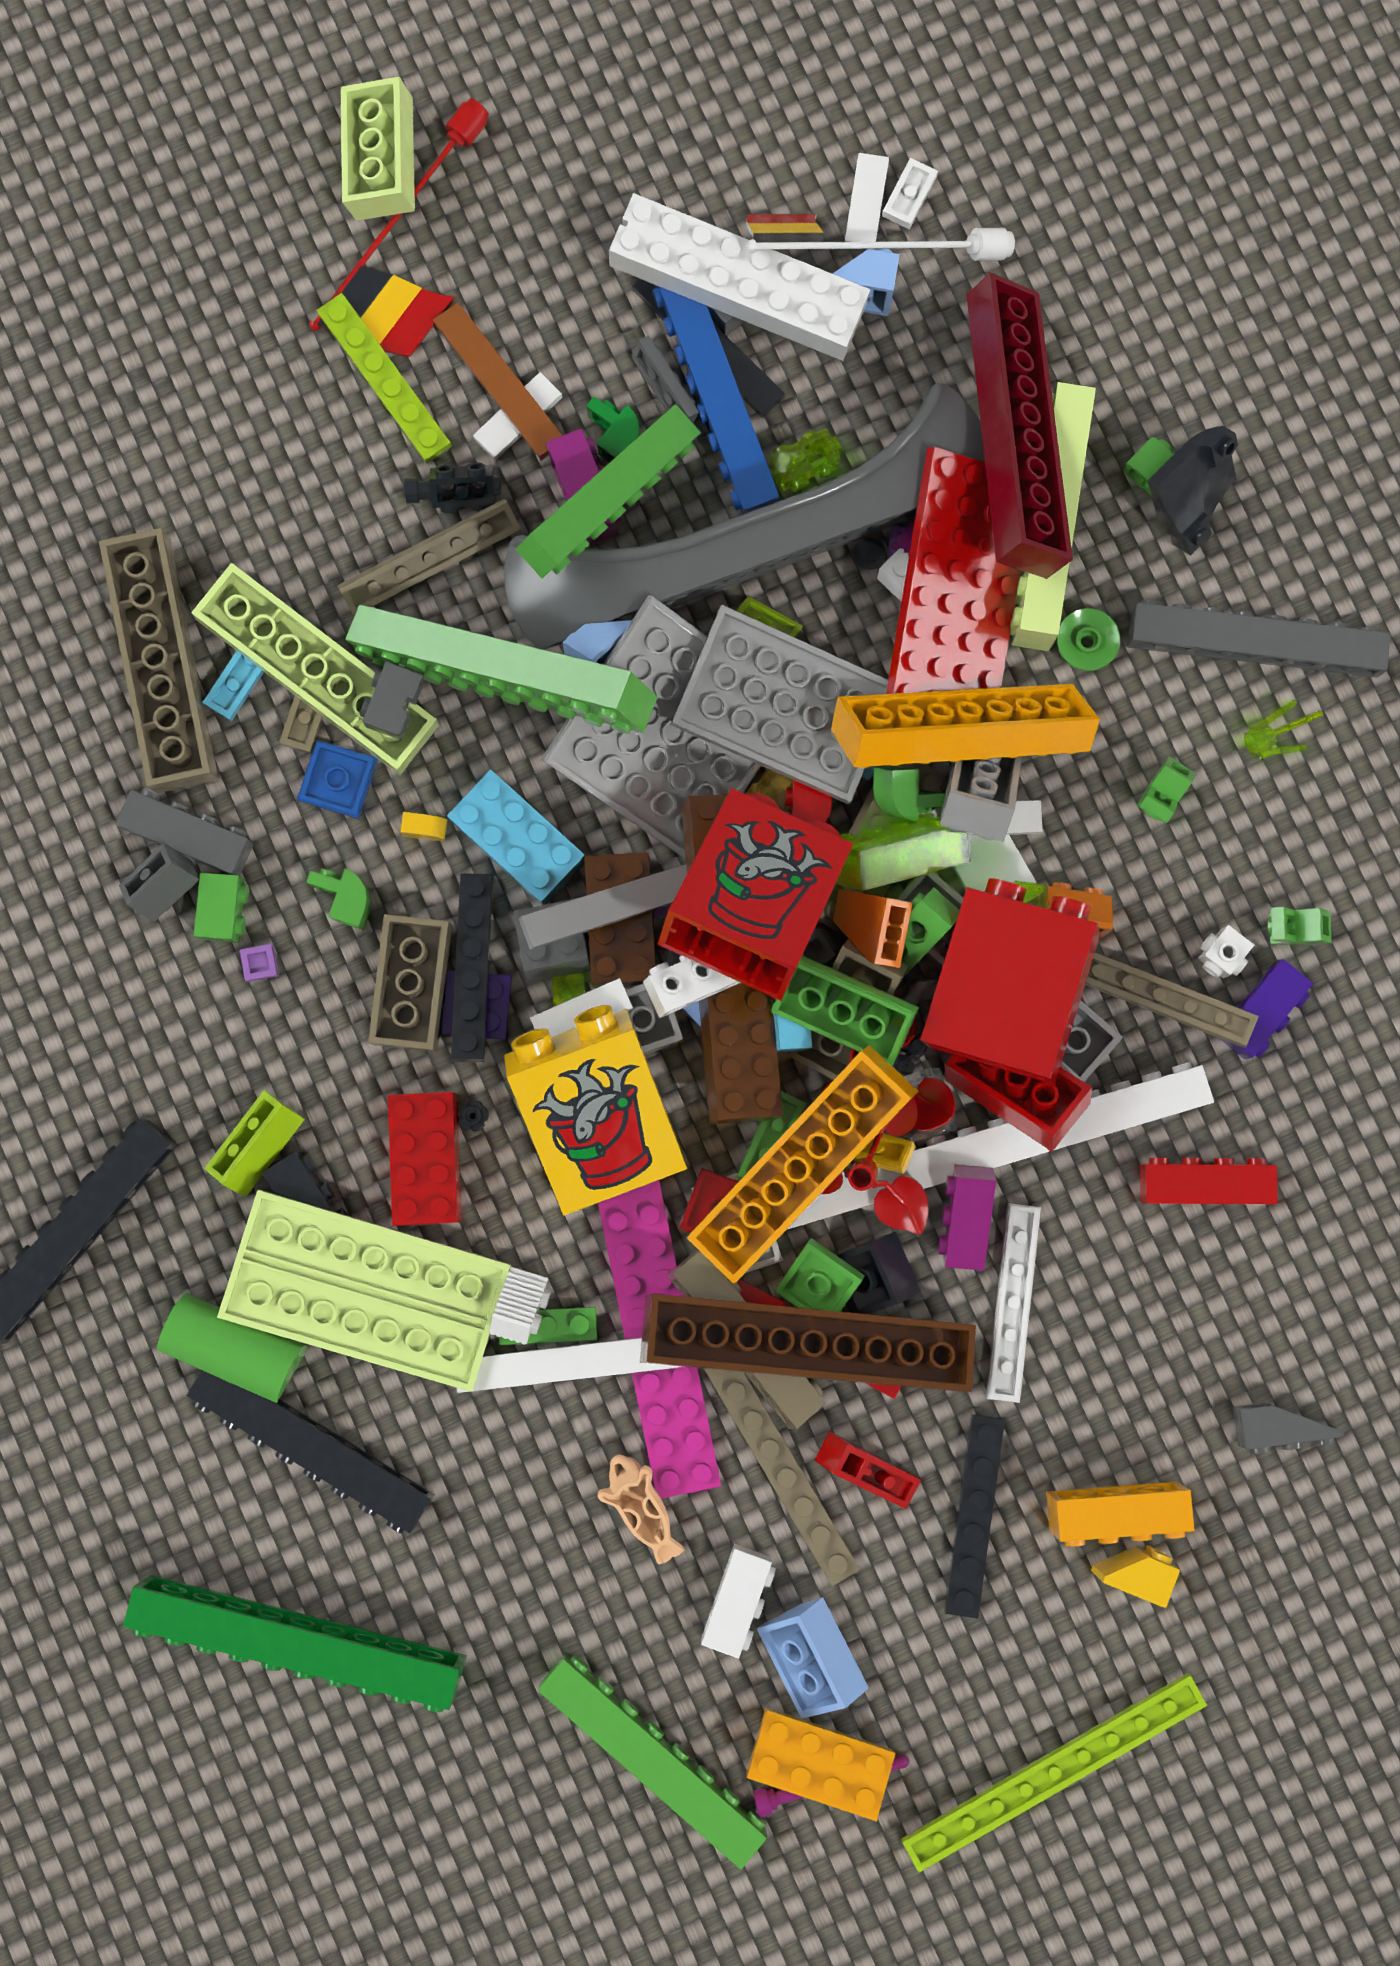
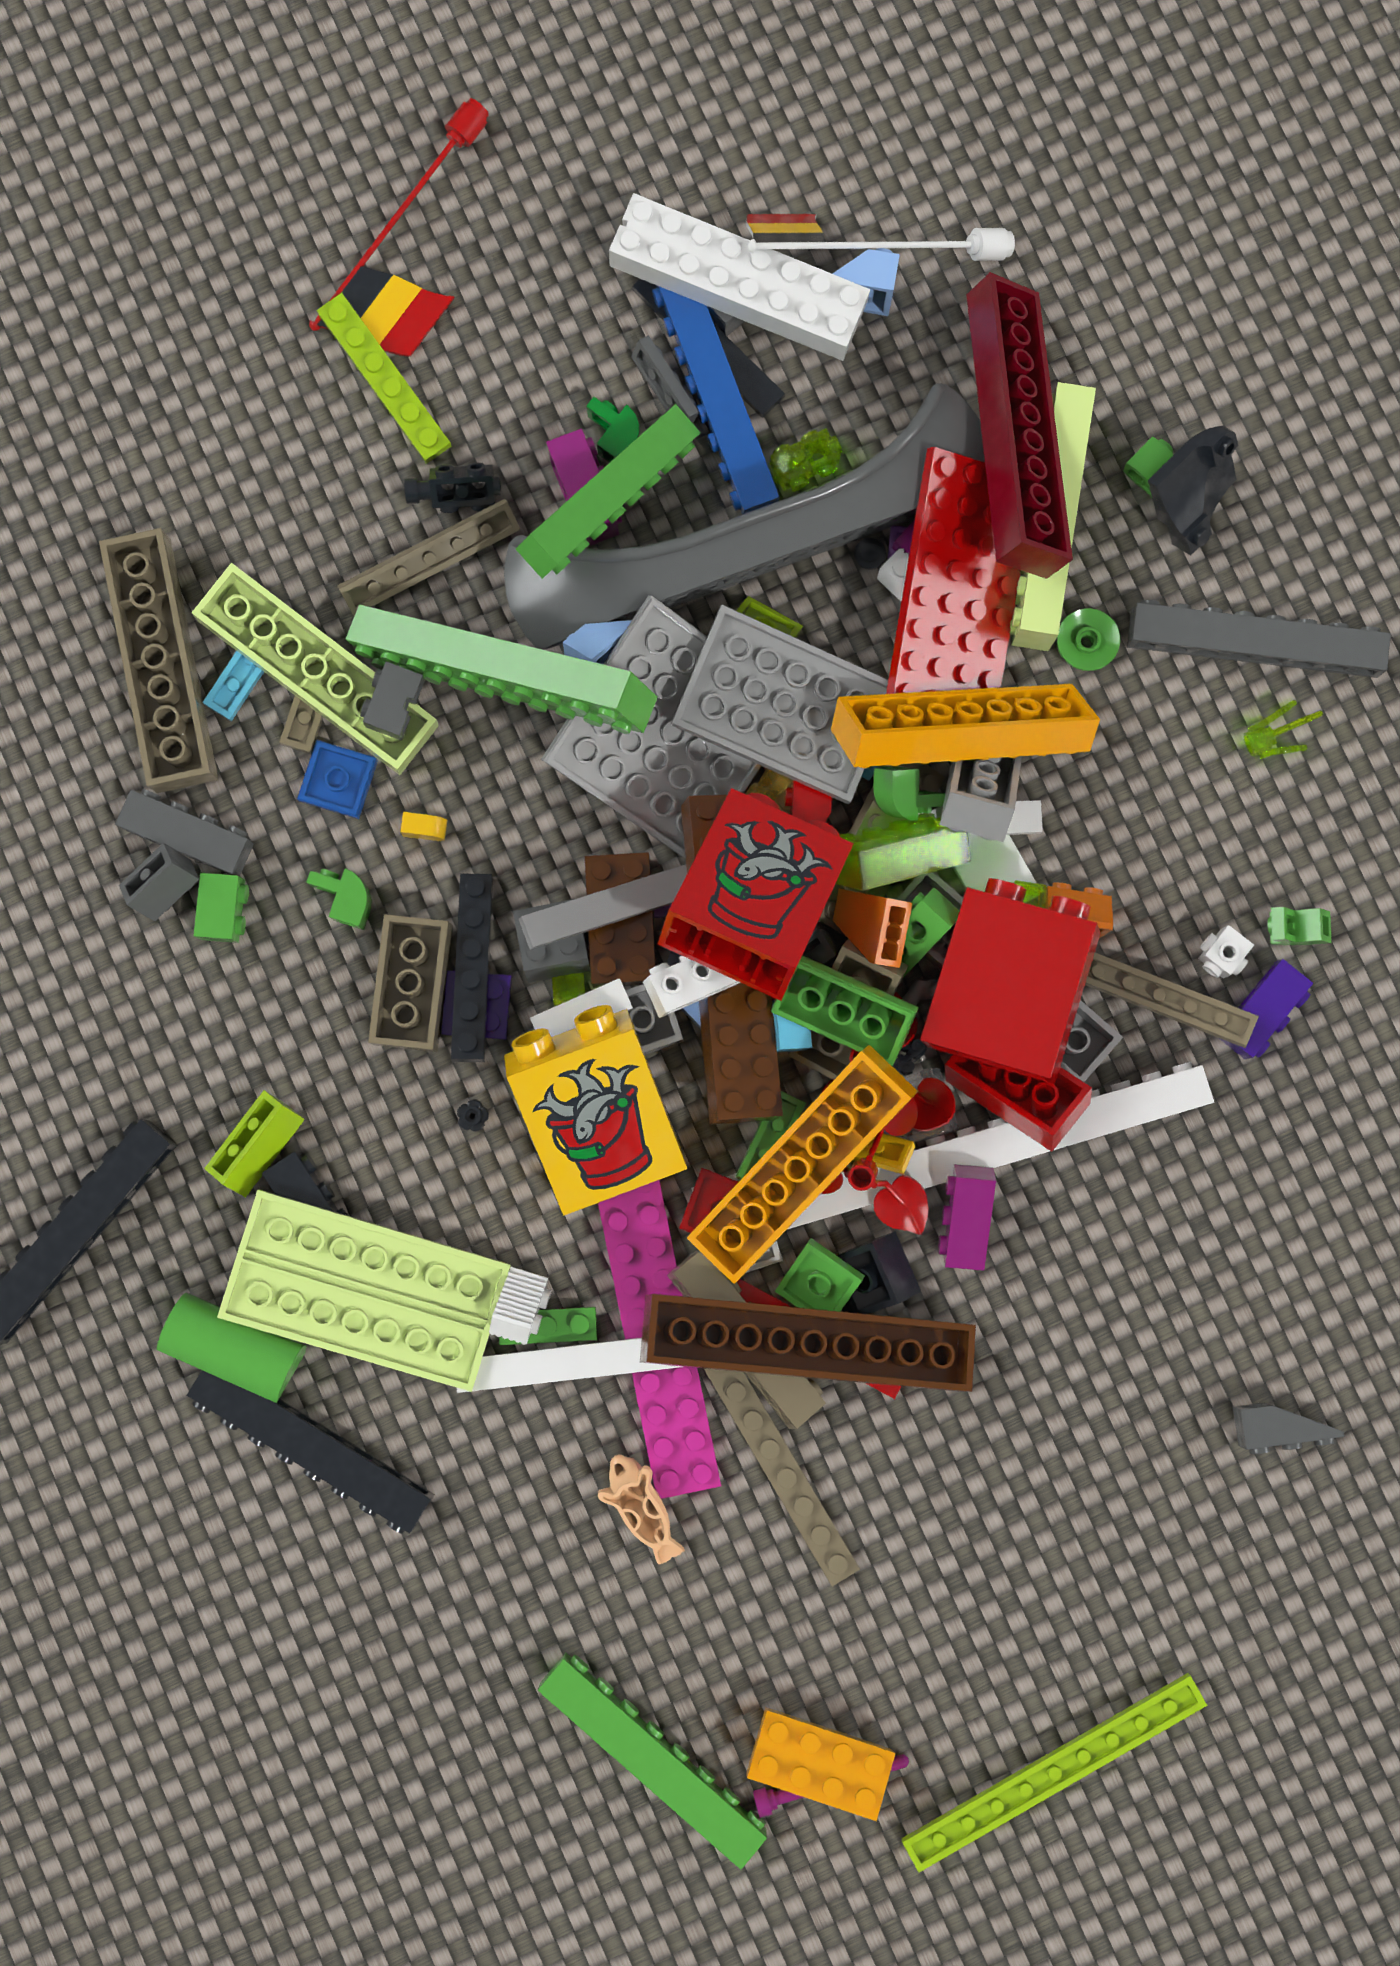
green brick [123,1575,467,1712] -> none
medium lavender plate [240,944,279,982] -> none
yellowish green brick [341,77,415,221] -> none
red brick [387,1092,462,1226] -> none
dark orange tile [433,302,563,461] -> none
medium azure brick [447,769,585,905] -> none
white tile [473,372,562,461] -> none
white brick [701,1544,776,1659] -> none
light blue slope [756,1597,869,1719] -> none
red slope [814,1431,921,1509] -> none
white tile [844,153,889,250] -> none
white plate [882,158,938,230] -> none
black plate [944,1414,1005,1619] -> none
white tile [986,1203,1041,1403] -> none
light orange brick [1046,1481,1195,1546] -> none
yellow slope [1091,1545,1180,1608] -> none
bright green brick [1137,756,1196,823] -> none
red brick [1140,1158,1278,1204] -> none

